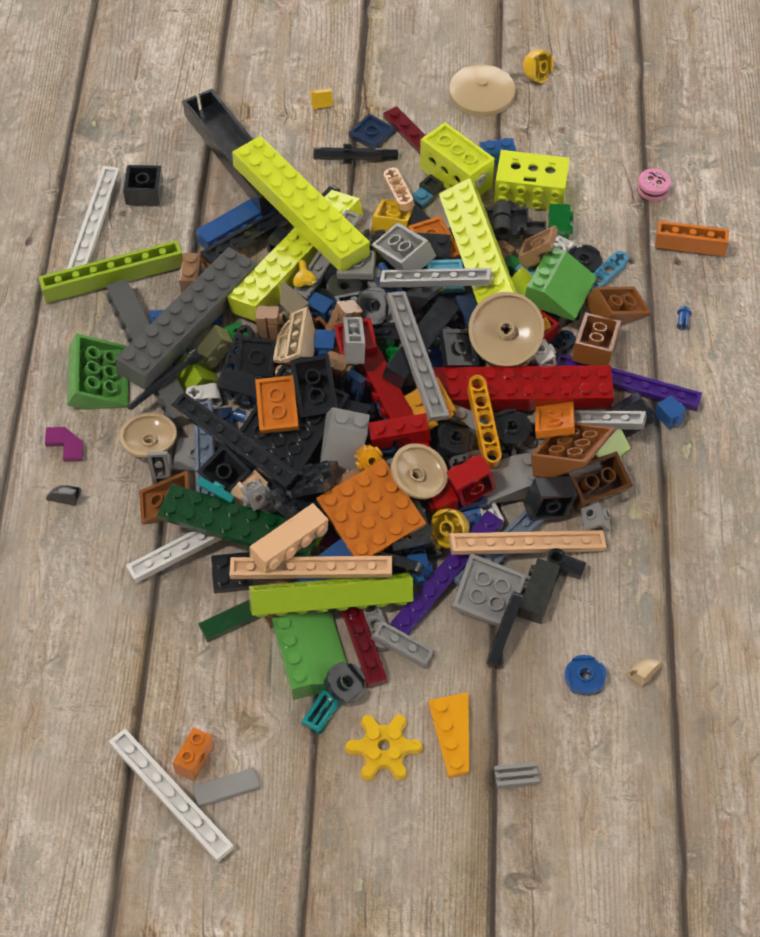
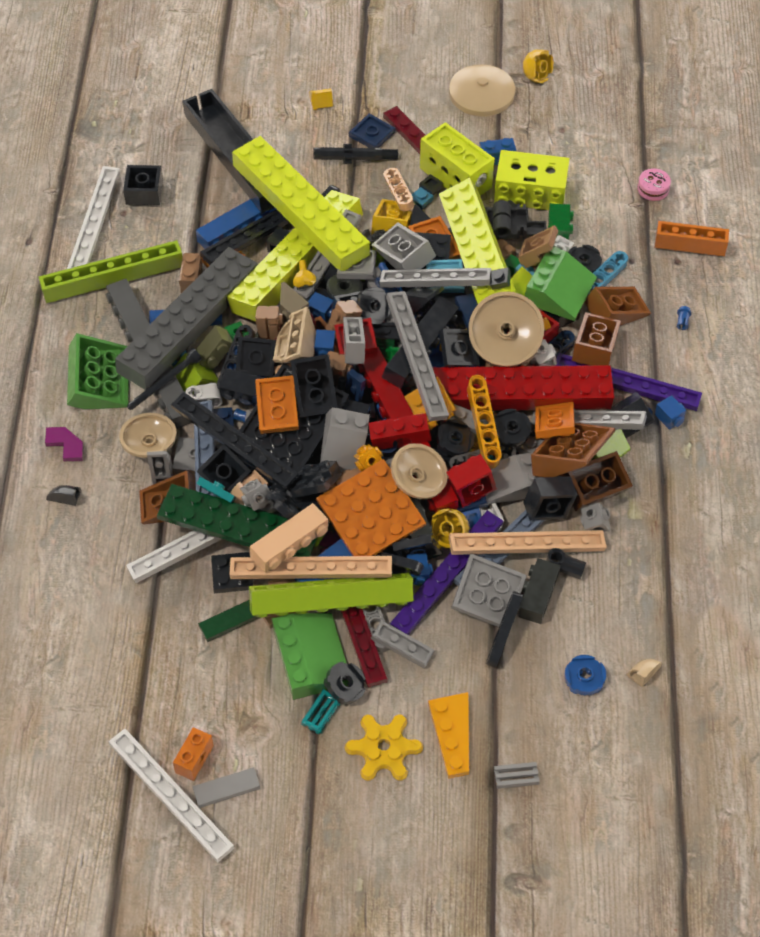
none -> black plate [490,267,511,290]

